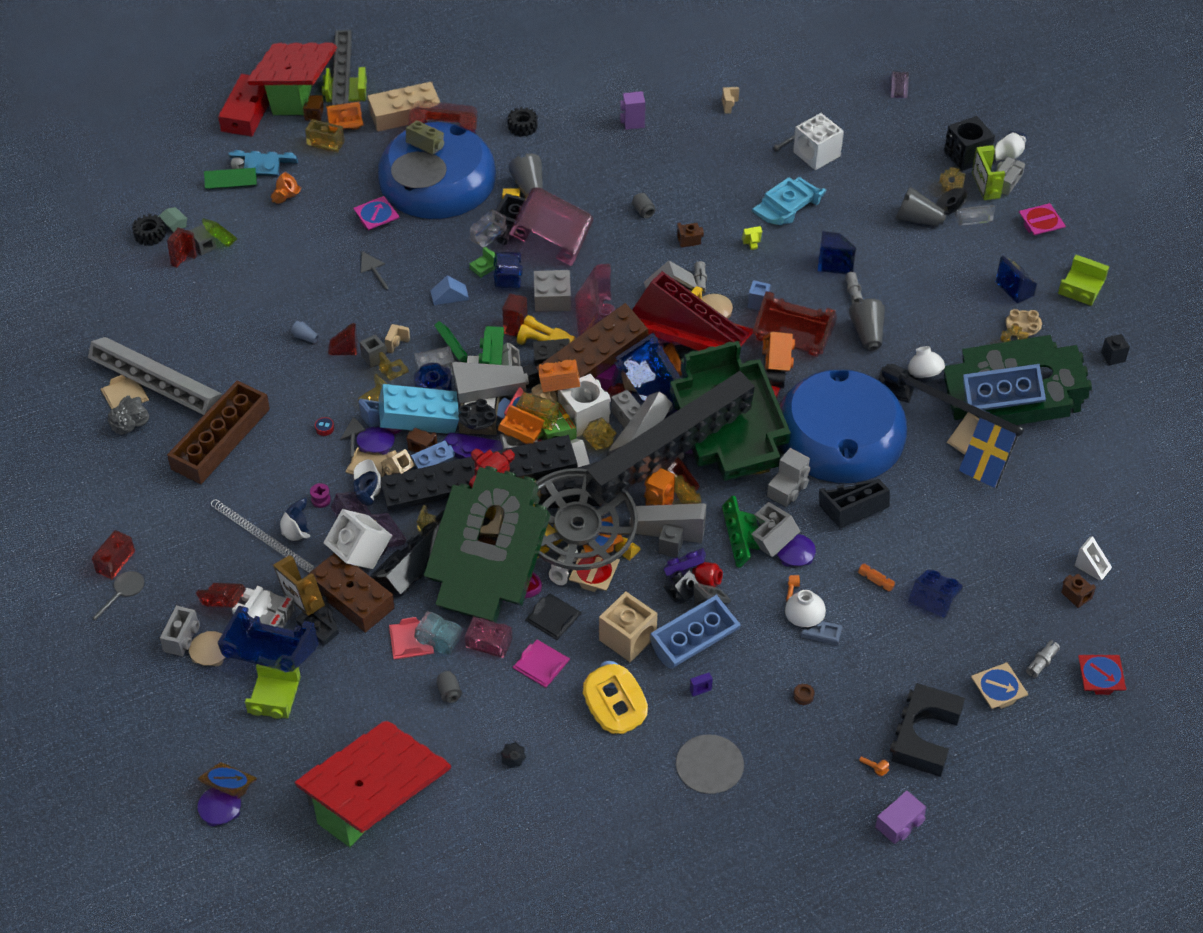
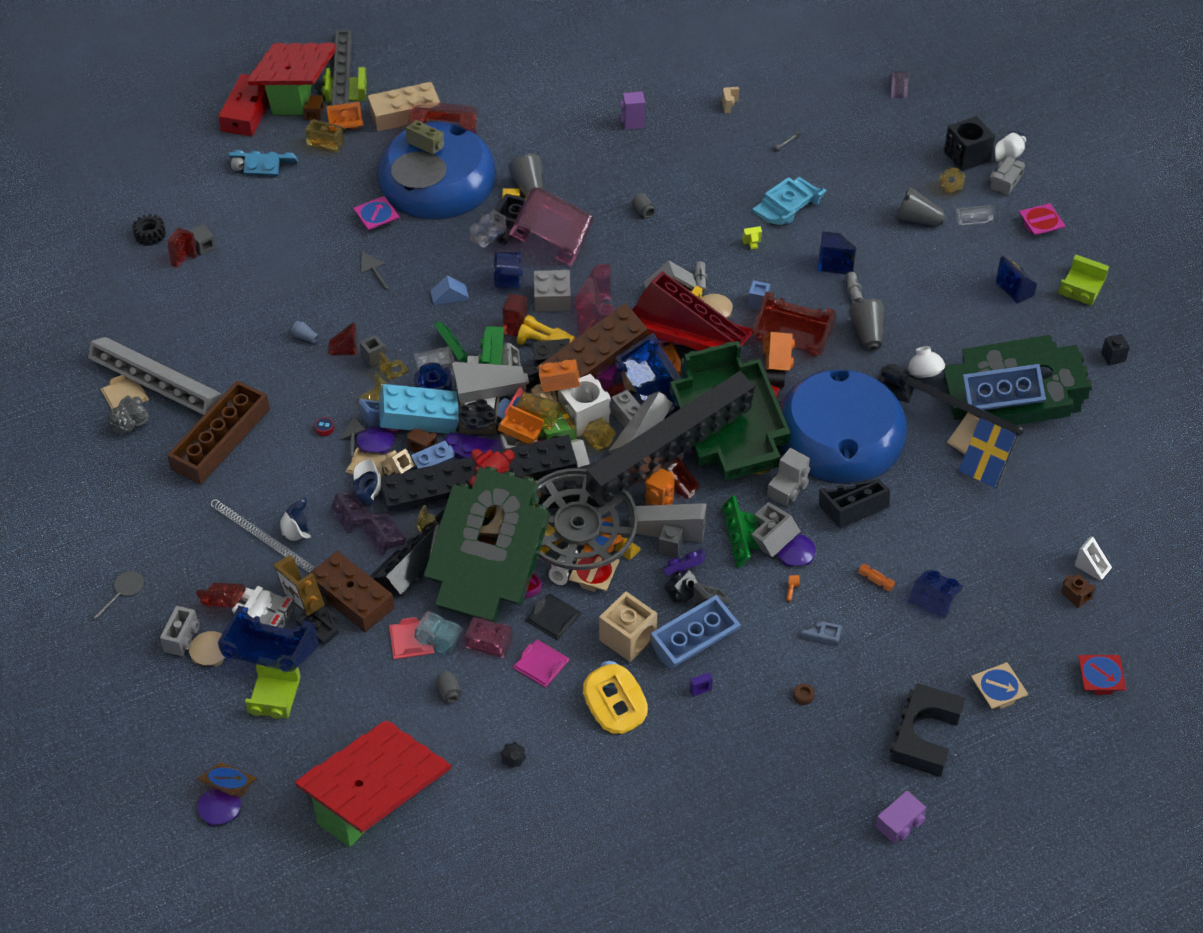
clear red brick [92,530,135,579] -> none
sand green piece [158,207,187,234] -> none
clear neon green slope [202,218,237,247] -> none
green tile [204,168,257,189] -> none
orange hair [271,172,301,204] -> none
magenta wheel [310,483,331,508] -> none
white brick [323,509,392,569] -> none
tan bracket [385,324,410,353] -> none
bright green bracket [469,247,497,278] -> none
black tyre [508,107,538,137] -> none
clear yellow slope [675,476,702,504] -> none
flat silver sticker [676,735,744,794] -> none
reddish brown brick [677,223,704,248] -> none
red head [692,562,723,587] -> none
white piece [785,590,826,627] -> none
white brick [793,113,844,170] -> none
orange hand [859,756,889,776] -> none
black dish [936,188,968,215] -> none
lime panel [972,145,1005,200] -> none
clear yellow brick [1000,325,1029,342] -> none
tan dish [1005,309,1042,336] -> none
light grey pin [1026,640,1060,678] -> none

